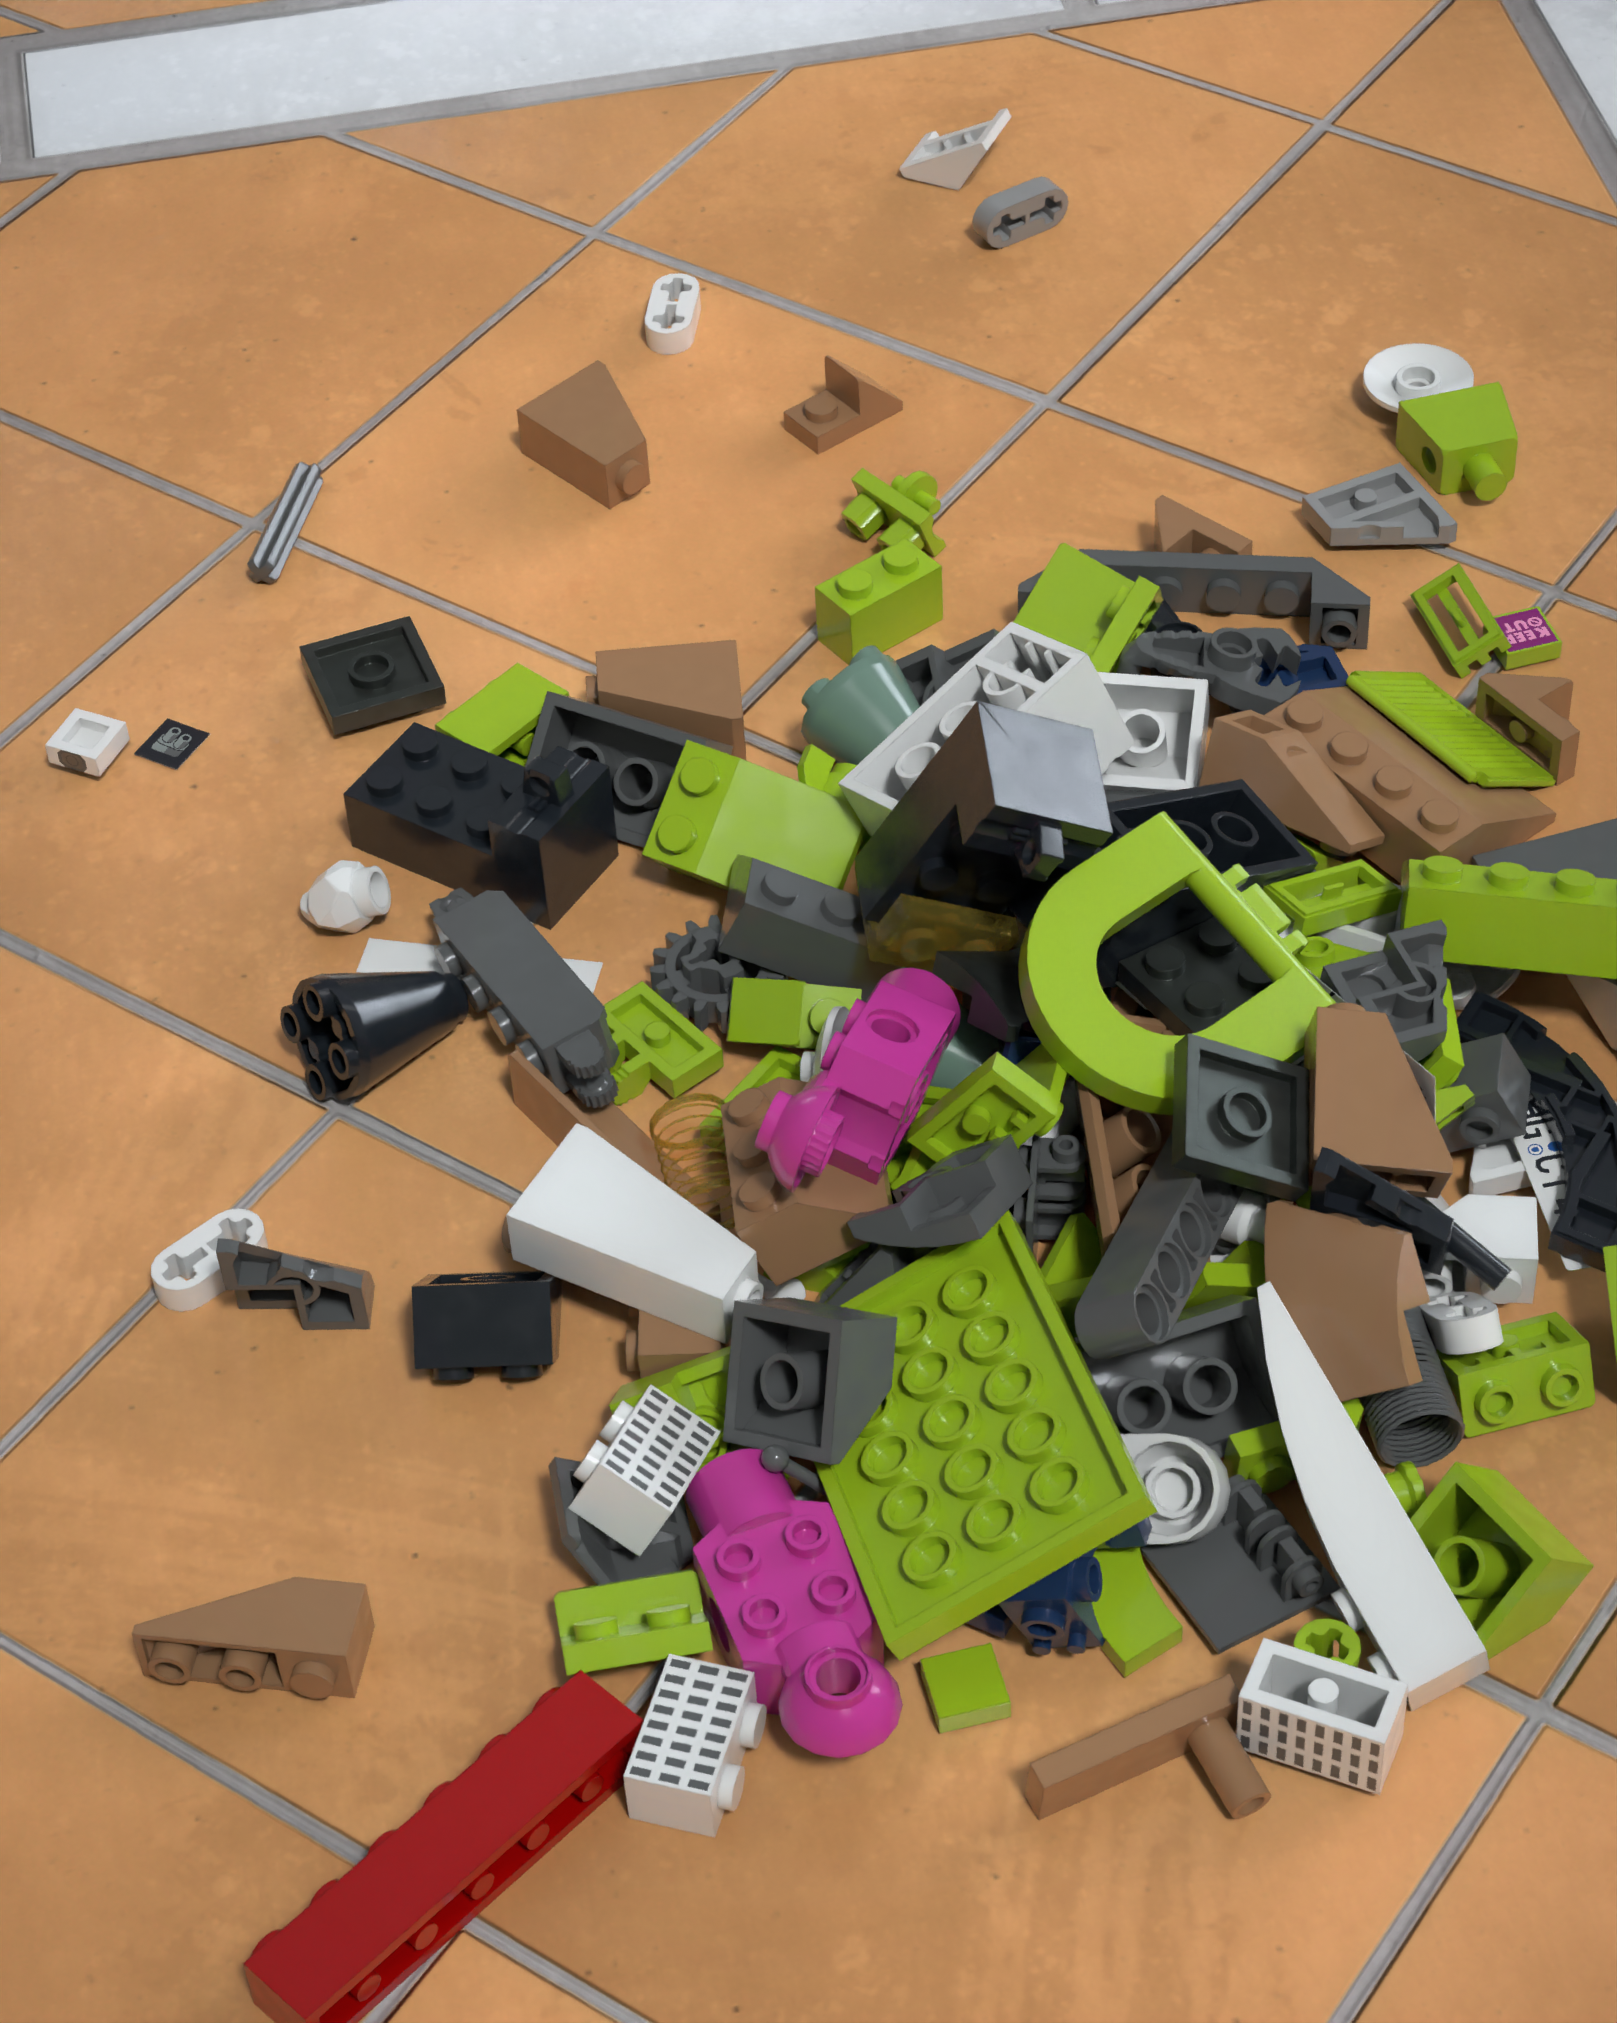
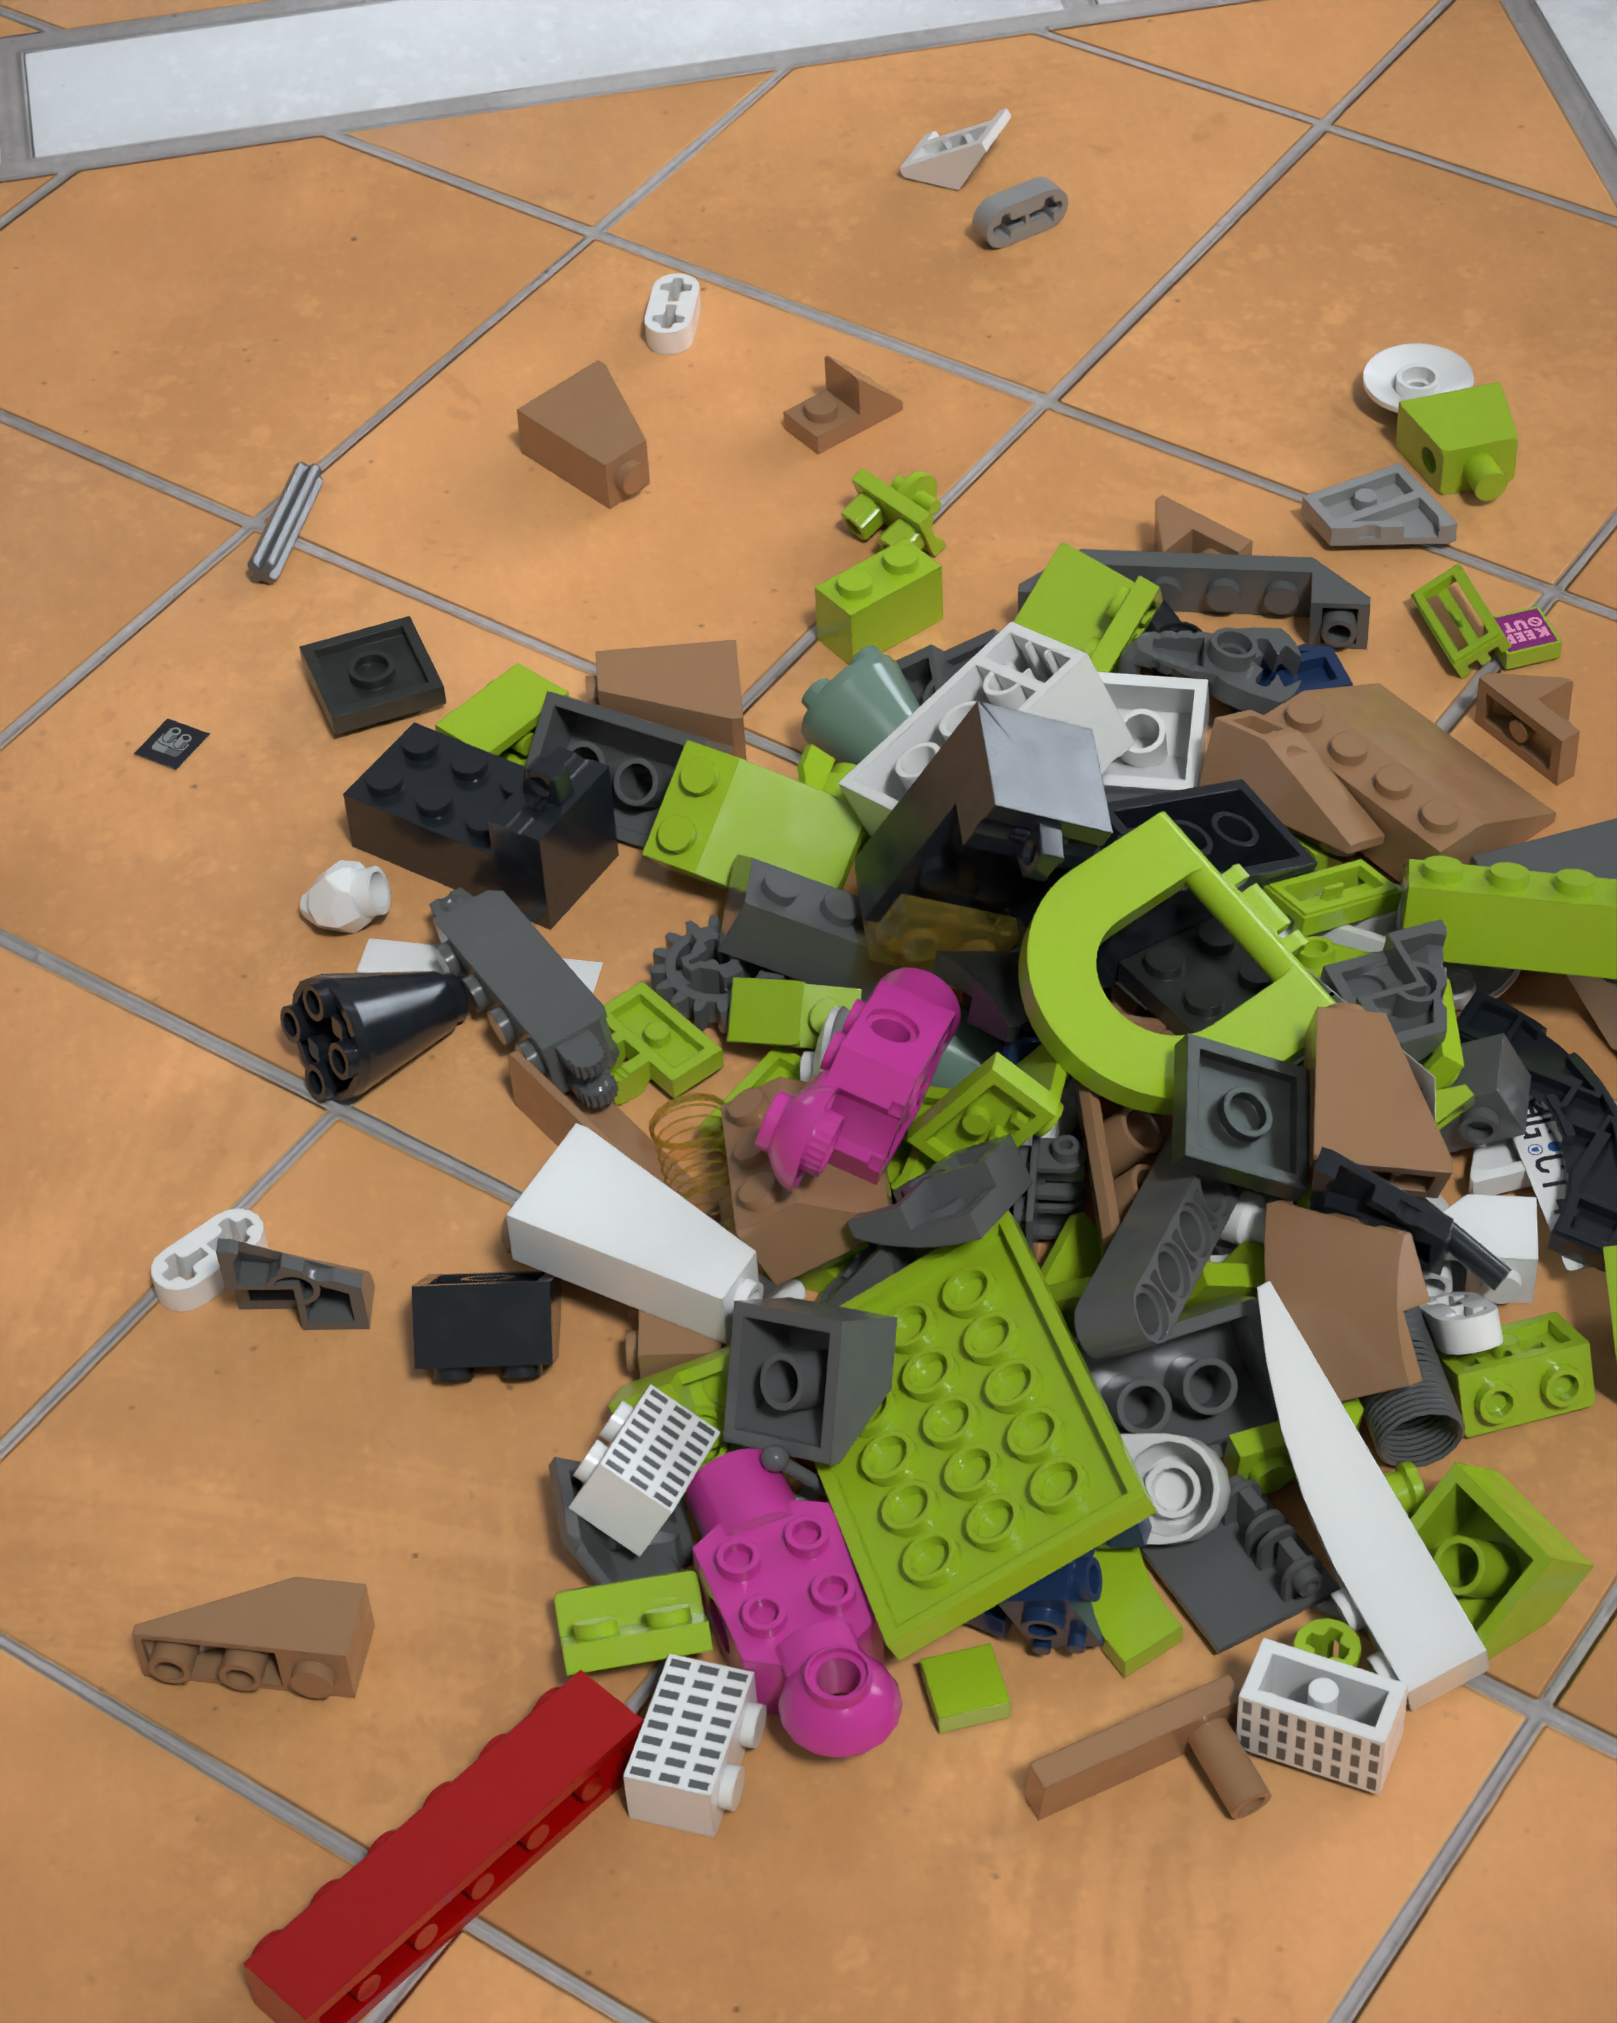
white plate [45,708,130,777] -> none
lime window [1346,671,1556,787] -> none

